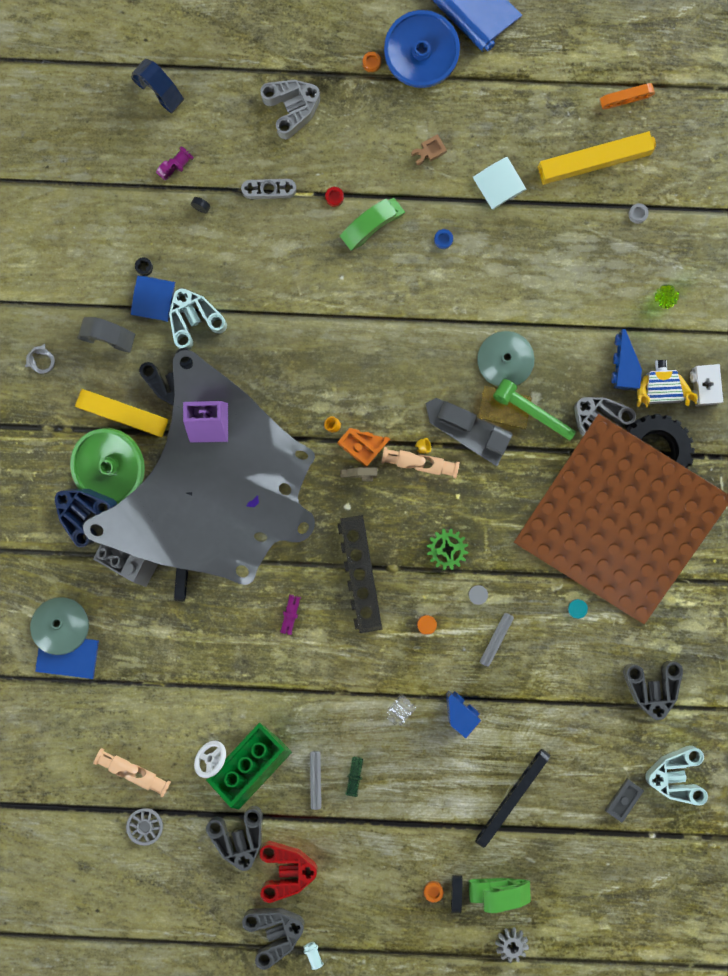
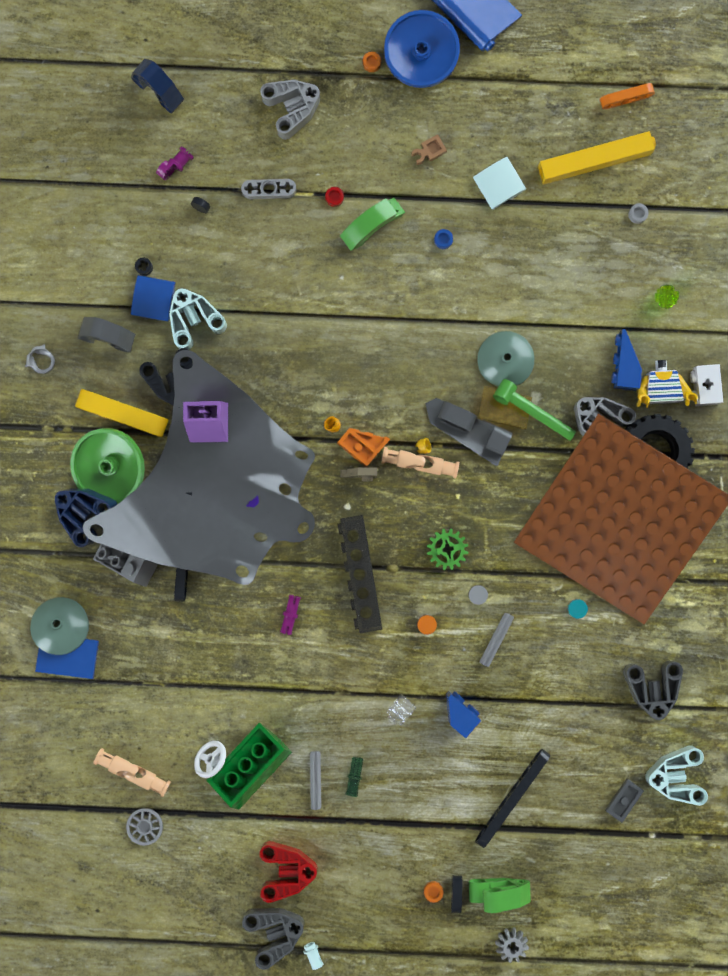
dark grey connector [206,806,263,871] -> none

